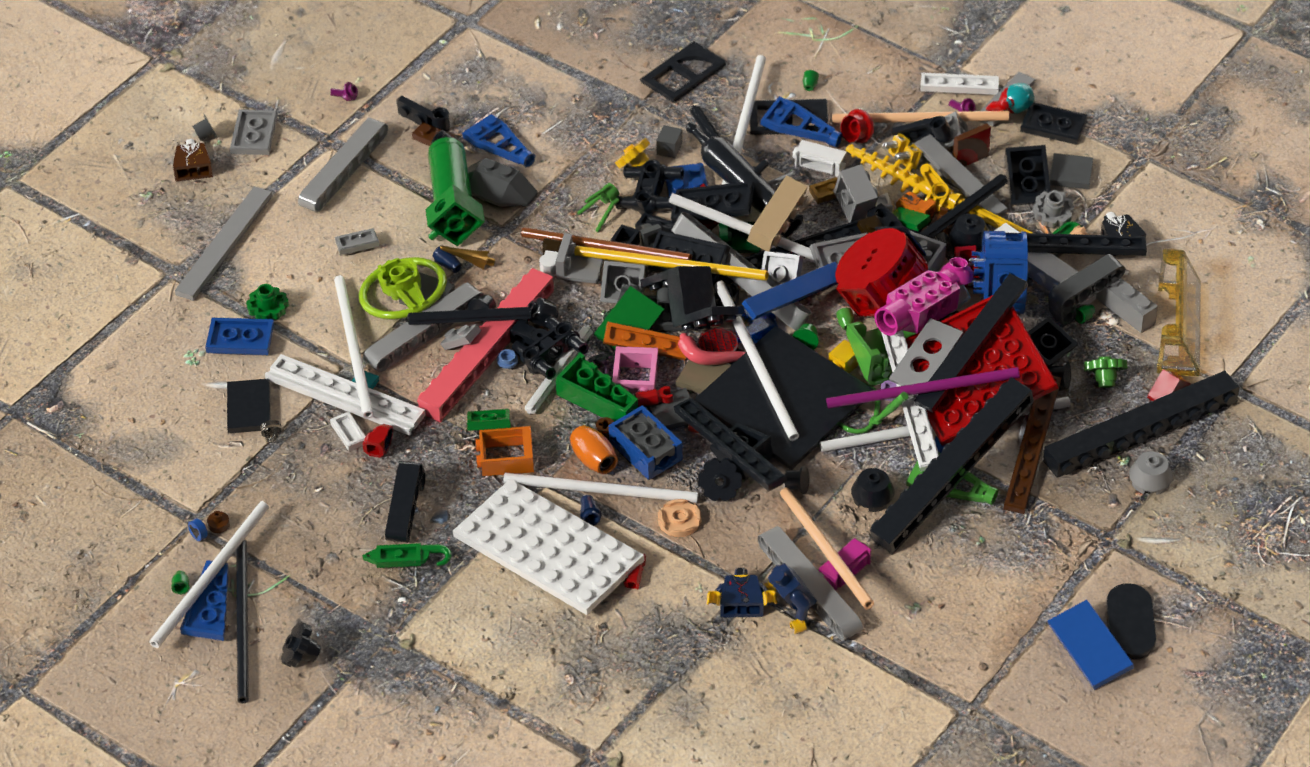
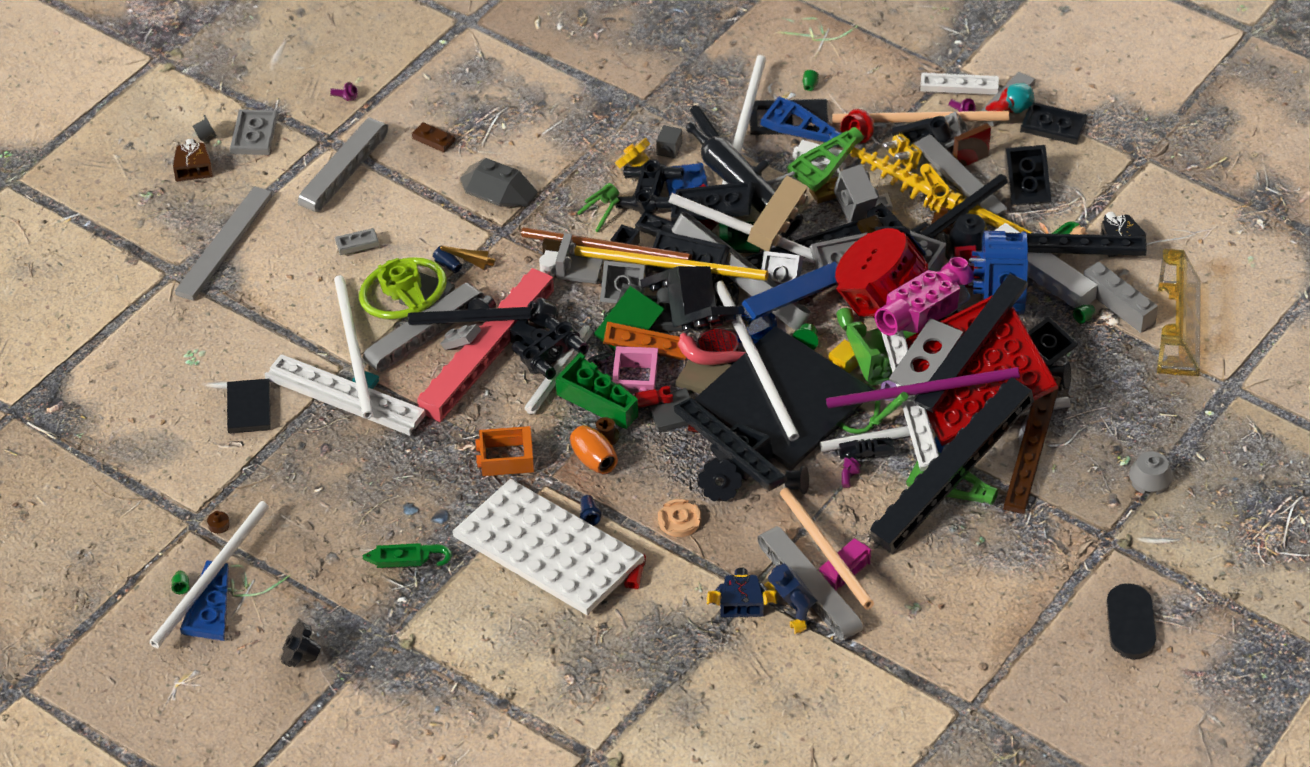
blue tile [188,518,208,541] -> none
blue plate [205,317,274,355] -> none
black piece [236,539,249,704] -> none
green plant [246,284,289,320] -> none
clear smoke tile [260,420,282,443] -> none
white tile [330,412,366,451] -> none
red rock [363,424,393,458] -> none
black beam [385,461,426,543] -> none
black plate [396,95,450,132] -> none
green piece [425,130,485,247] -> none
blue plate [462,114,535,167] -> none
green tile [467,409,511,431] -> none
medium blue plate [497,349,518,369] -> none
white piece [504,473,698,503] -> none
piece [608,405,683,480] -> none
black window [640,41,726,103] -> none
dark grey tile [640,223,662,248] -> none
black cone [851,468,895,512] -> none
green tile [892,207,931,231] -> none
orange leg [896,192,936,220] -> none
light grey plant [1033,190,1074,228] -> none
black brick [1043,370,1240,478] -> none
dark grey beam [1048,254,1126,326] -> none
blue tile [1048,599,1134,690] -> none
dark grey tile [1050,153,1093,189] -> none
bright green plant [1084,356,1128,388] -> none
slope [1147,369,1191,401] -> none
none -> bright green plate [787,127,863,192]
none -> black hinge [838,437,895,459]
none -> magenta plate [842,457,861,488]

